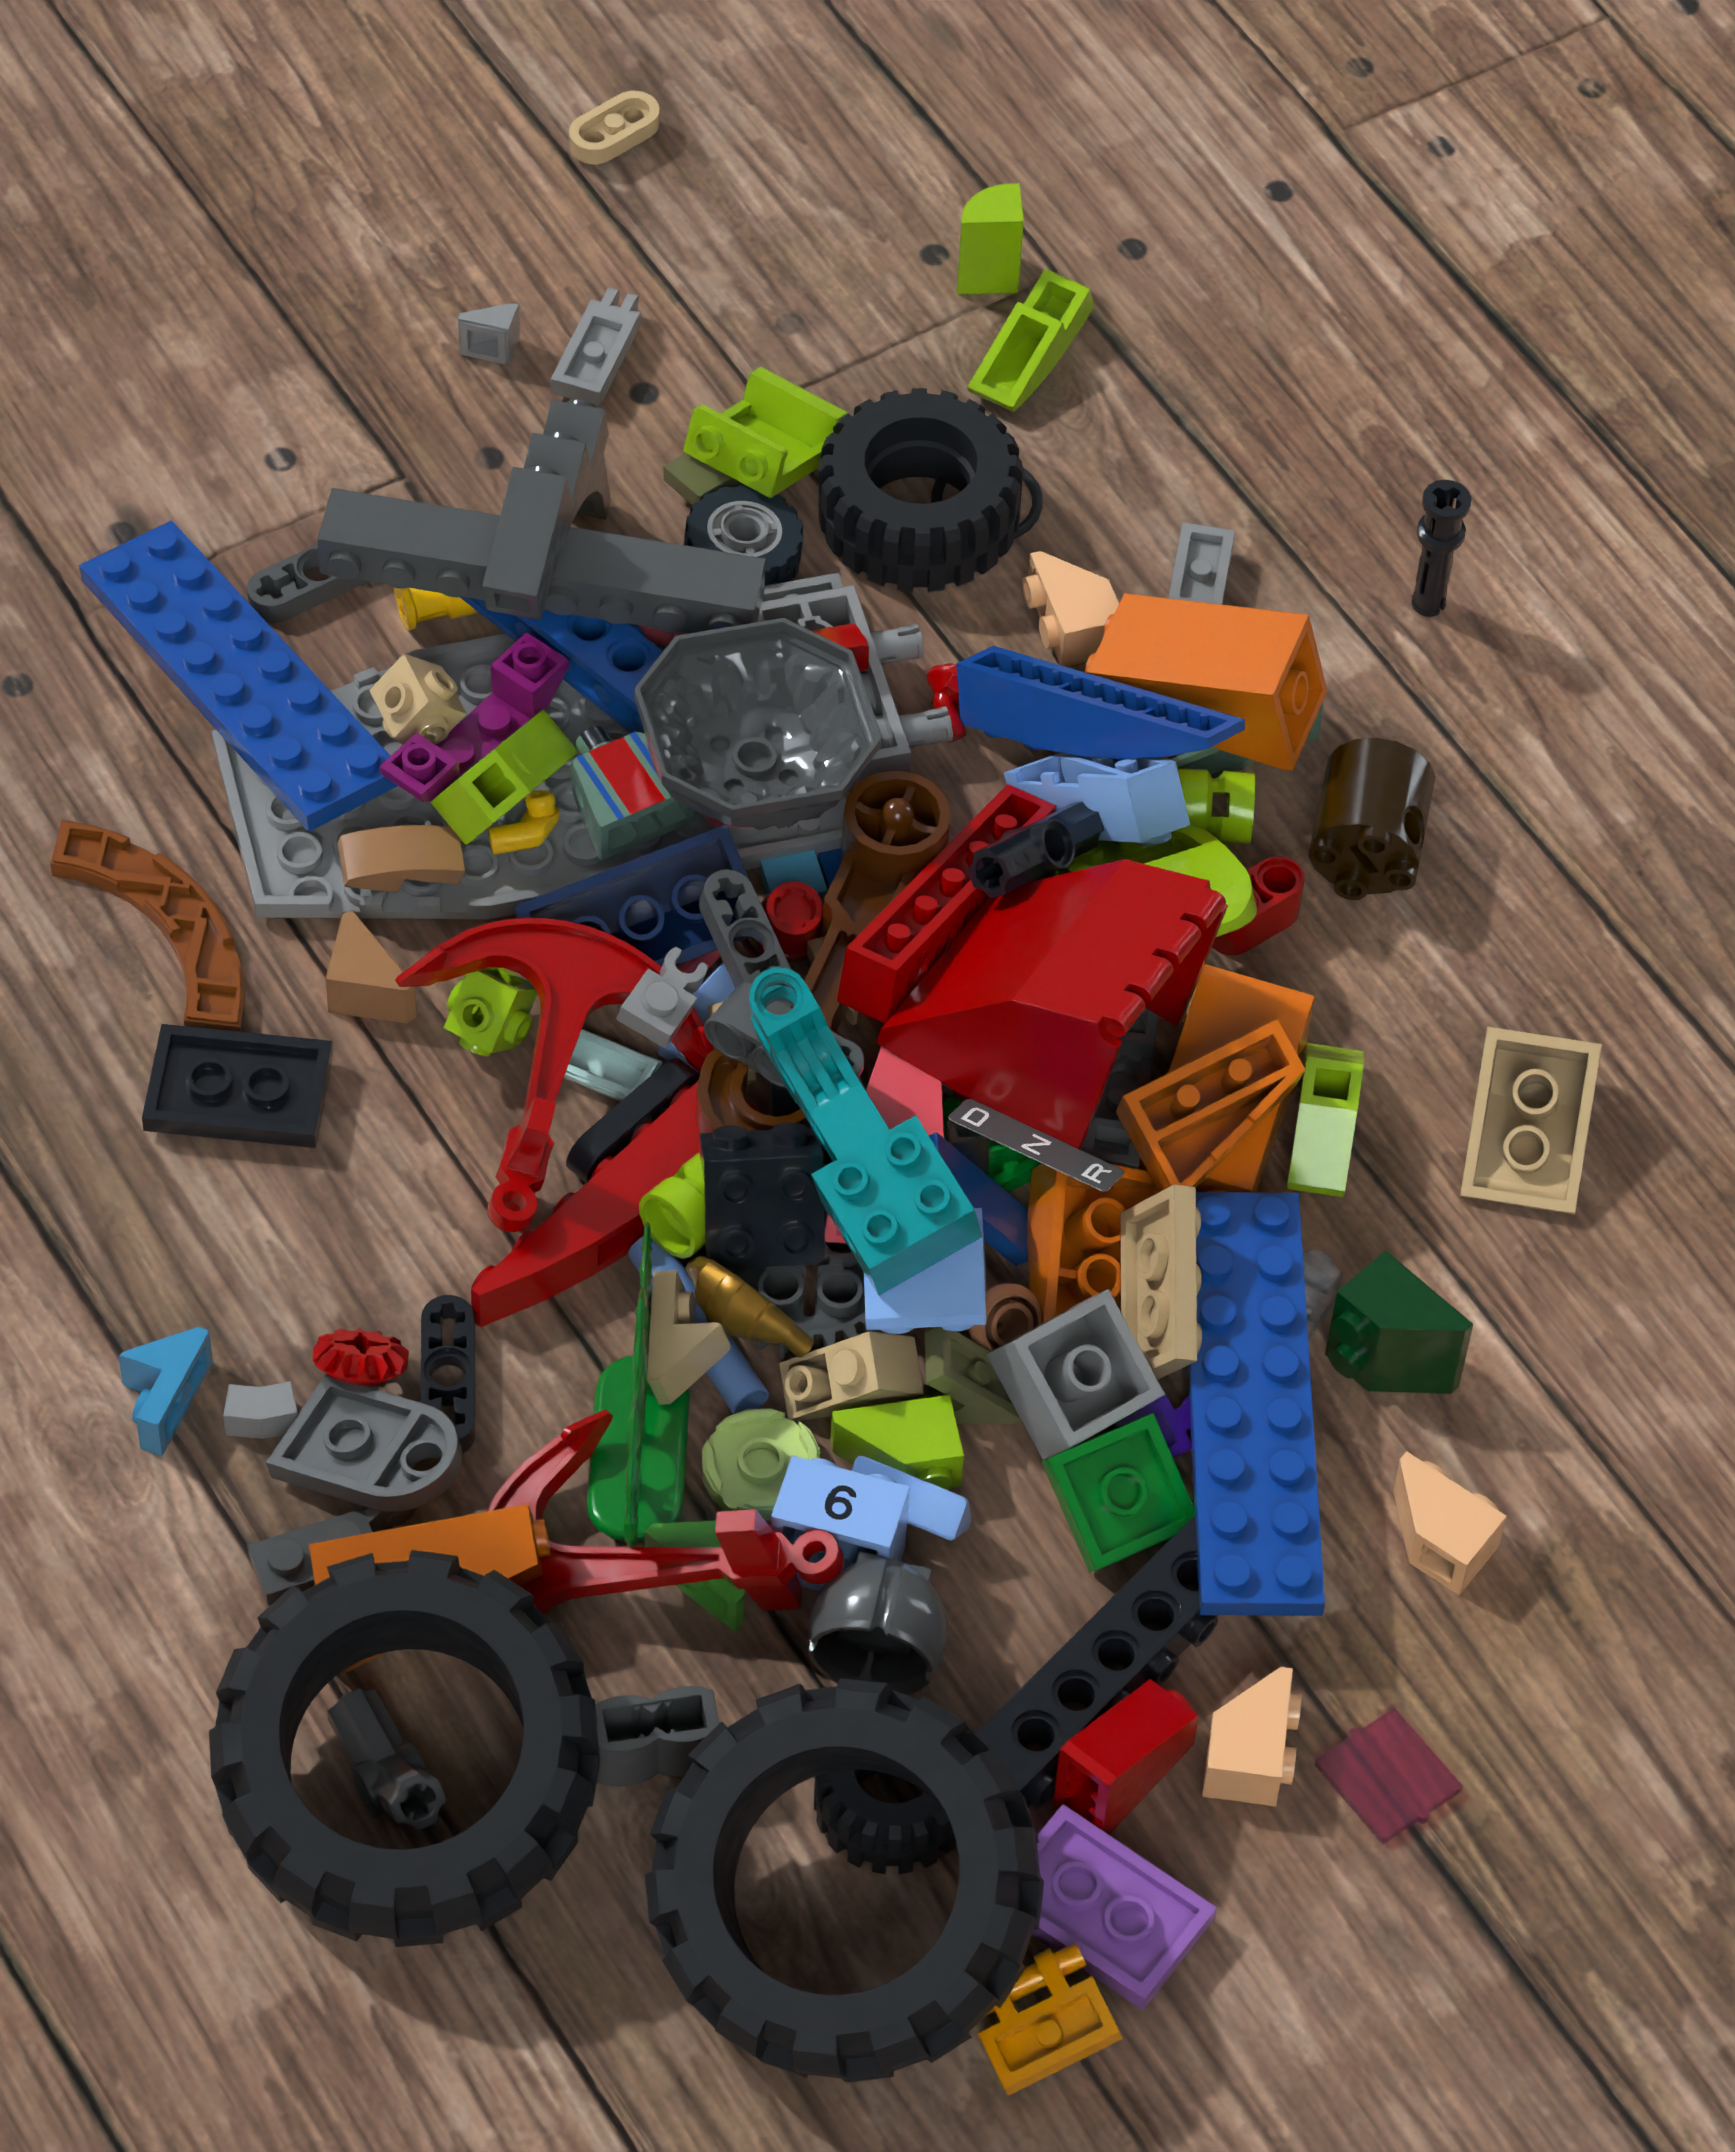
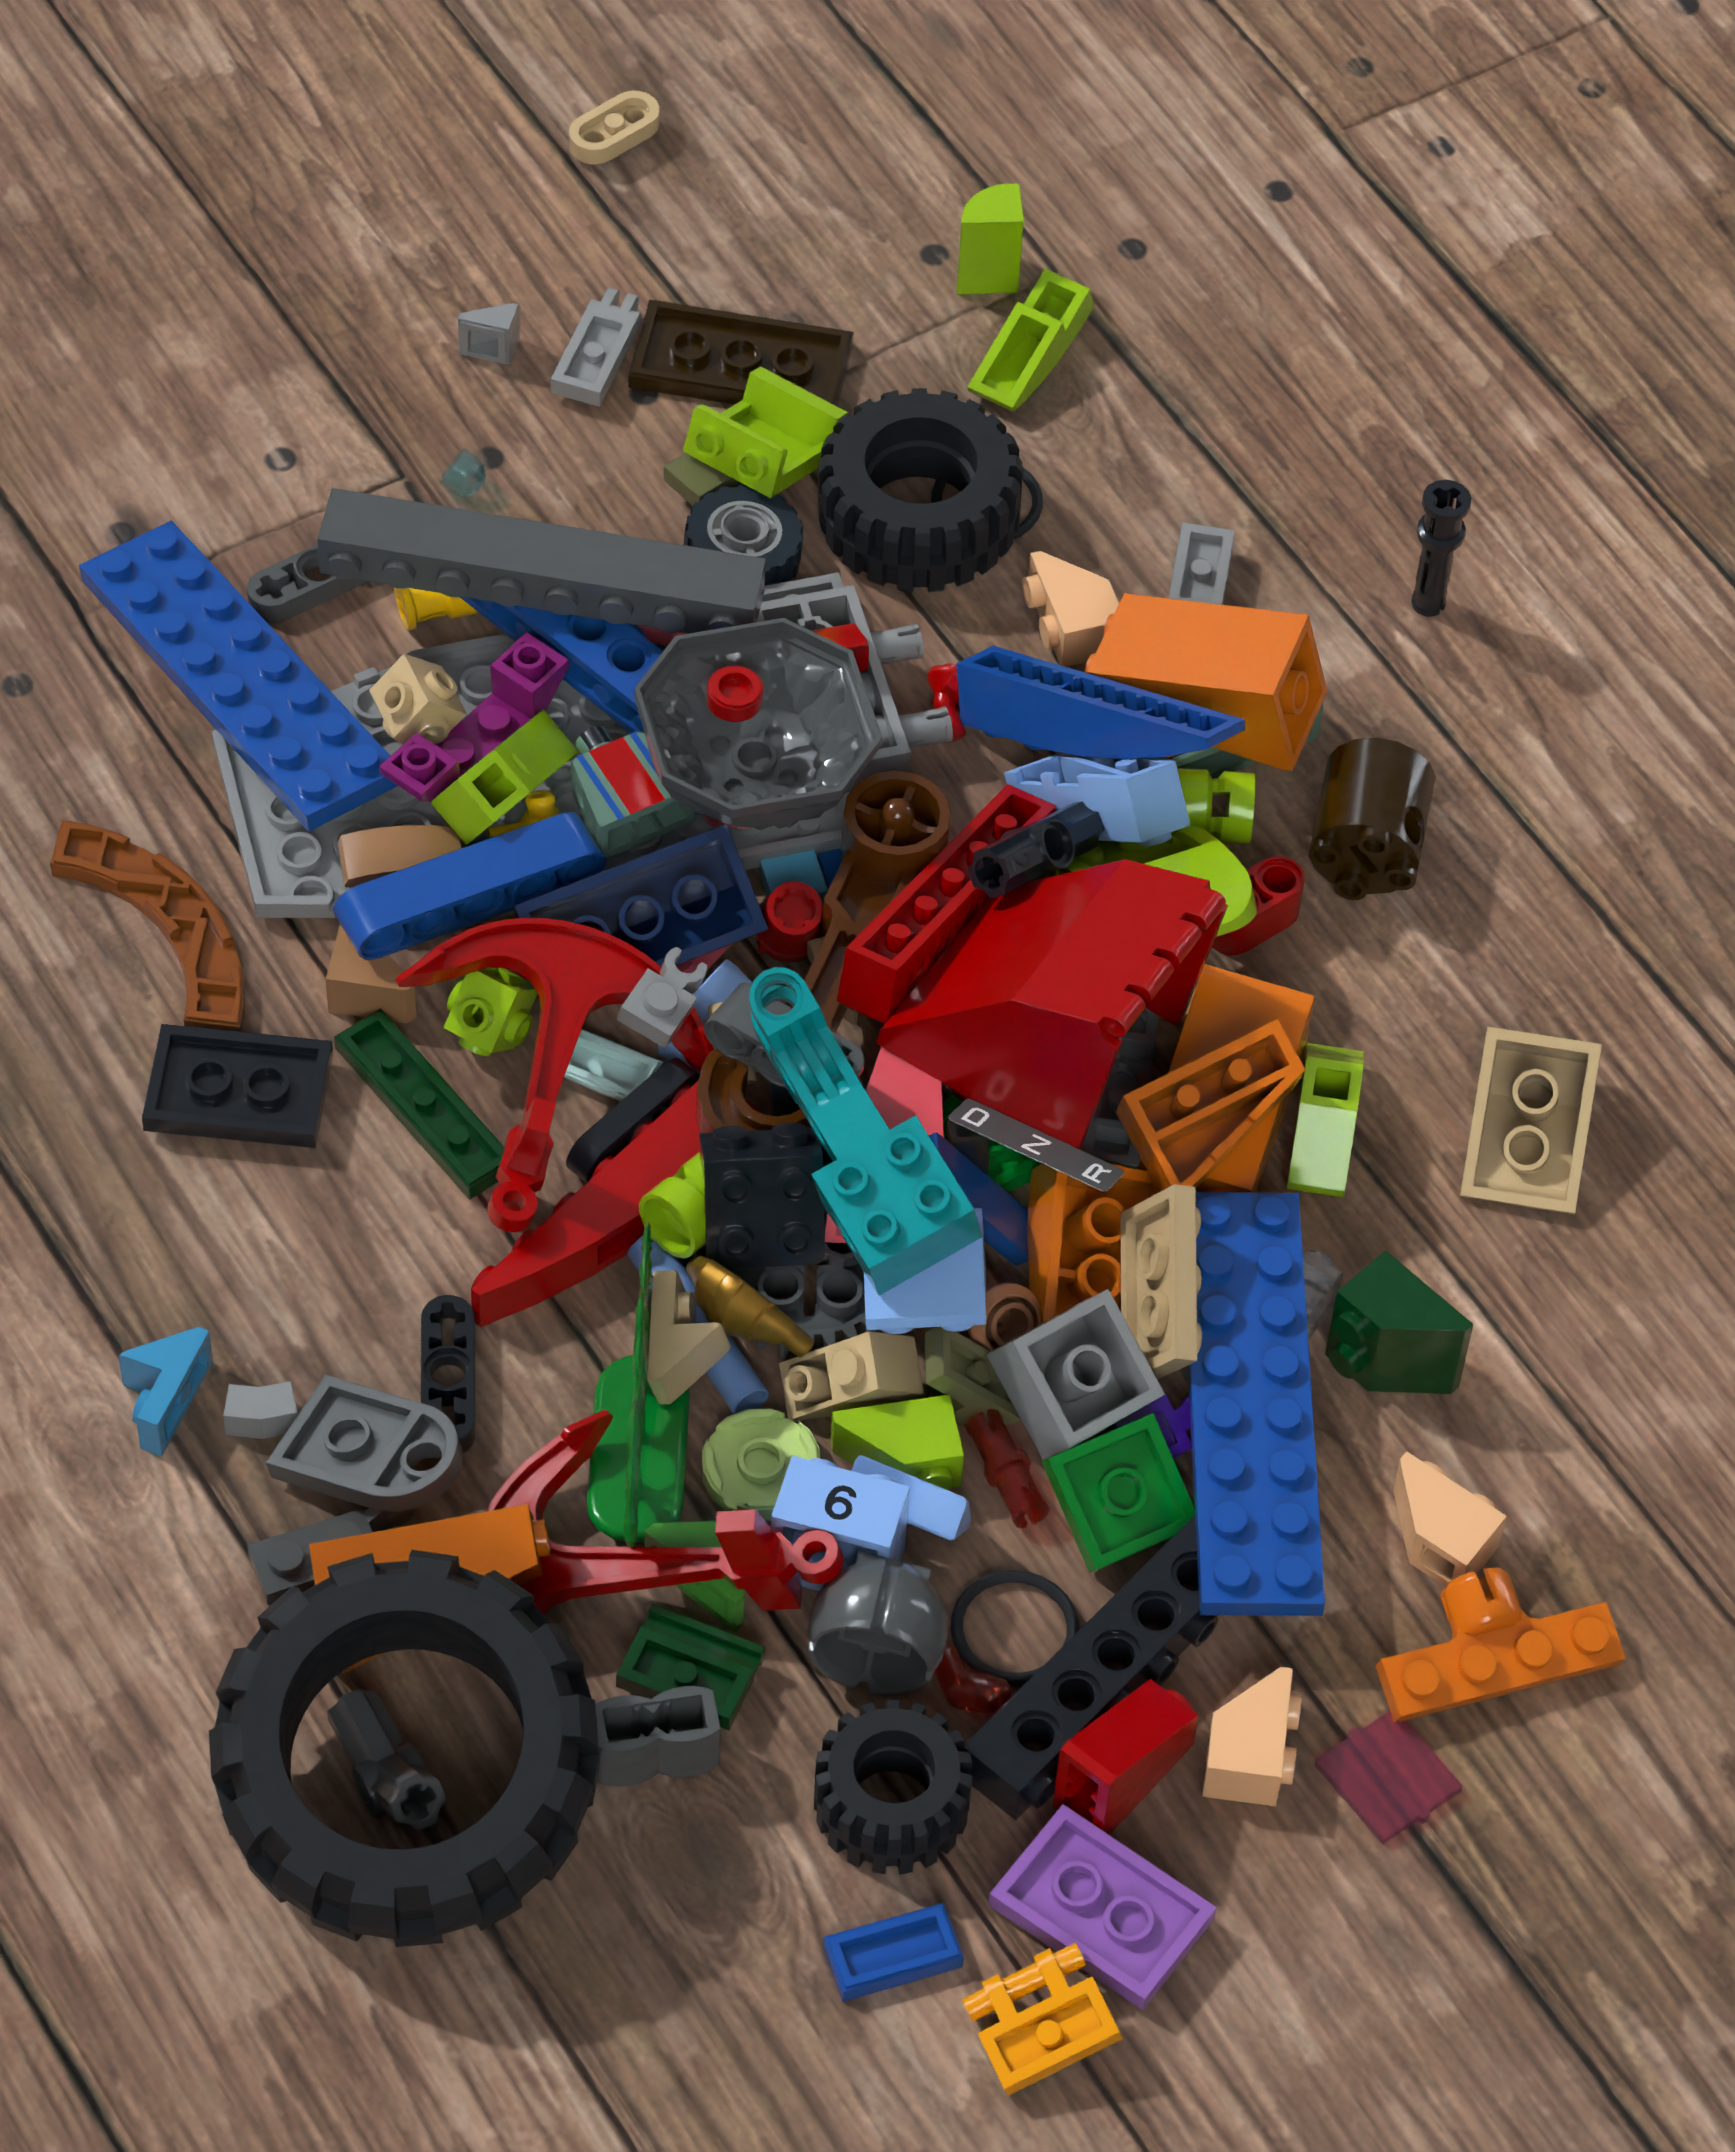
red gear [312,1327,409,1385] -> none
dark grey arch [482,399,611,620] -> none
black tyre [645,1679,1044,2082] -> none
dark grey beam [699,870,792,1008] -> none
none -> blue beam [333,812,606,960]
none -> dark green tile [334,1009,504,1200]
none -> clear light blue hinge [439,448,486,495]
none -> dark green plate [616,1603,765,1731]
none -> dark brown tile [628,299,854,407]
none -> red tile [706,666,764,722]
none -> blue tile [823,1903,964,2002]
none -> clear red arm [934,1645,1012,1714]
none -> black tyre [950,1570,1079,1685]
none -> clear red pin [965,1409,1050,1528]
none -> orange plate [1375,1567,1626,1723]

